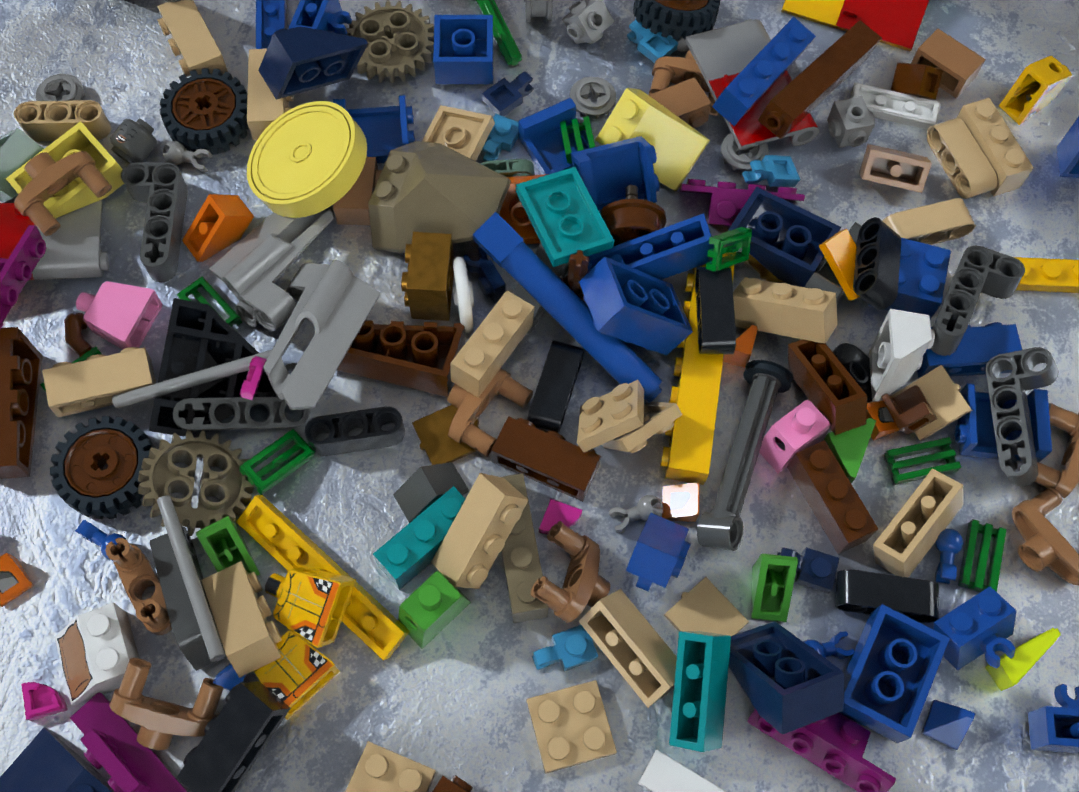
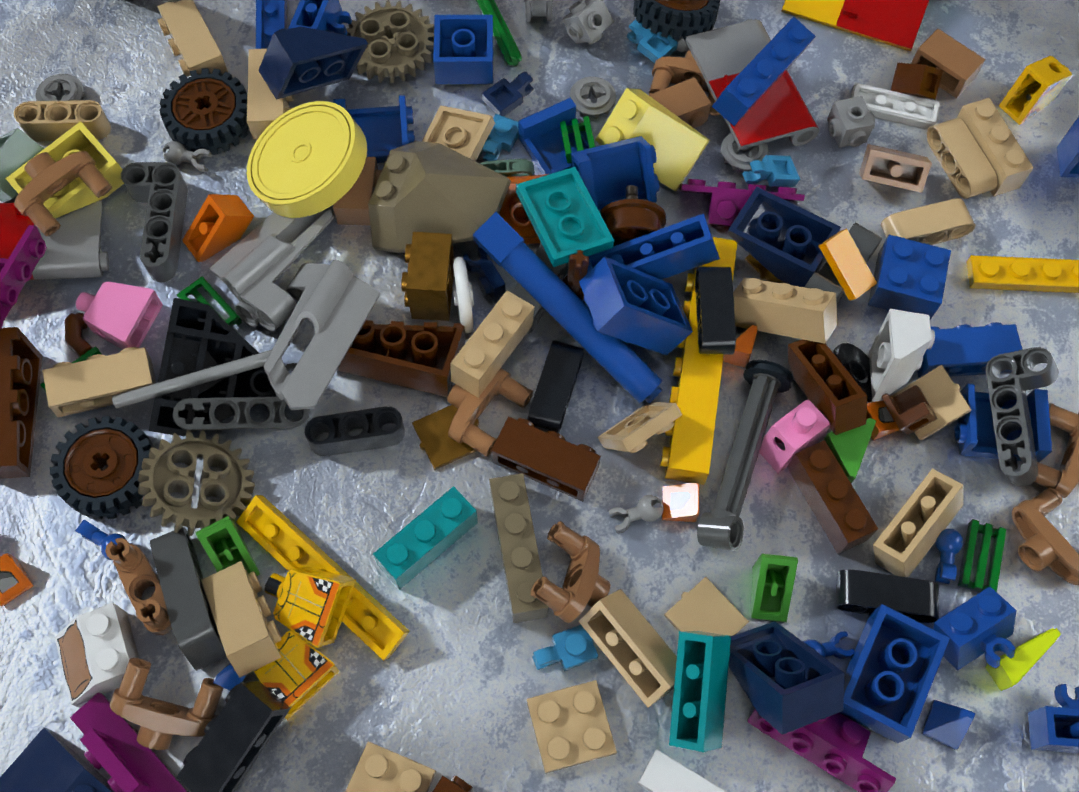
dark pink tile [21,682,68,721] -> none
dark grey head [110,118,157,164] -> none
light grey piece [157,495,225,662] -> none
green tile [239,428,315,495] -> none
dark pink tile [240,356,267,400] -> none
dark grey slope [393,462,469,523] -> none
bright green torso [398,571,471,649] -> none
tan brick [431,473,528,589] -> none
dark pink tile [539,499,583,535] -> none
tan plate [577,380,644,452] -> none
blue brick [626,513,691,592] -> none
green tile [706,227,752,272] -> none
reddish brown brick [758,20,882,139] -> none
dark blue plate [777,547,840,593] -> none
black beam [853,217,901,310] -> none
green tile [884,437,961,485] -> none
dark grey beam [931,245,1025,356] -> none

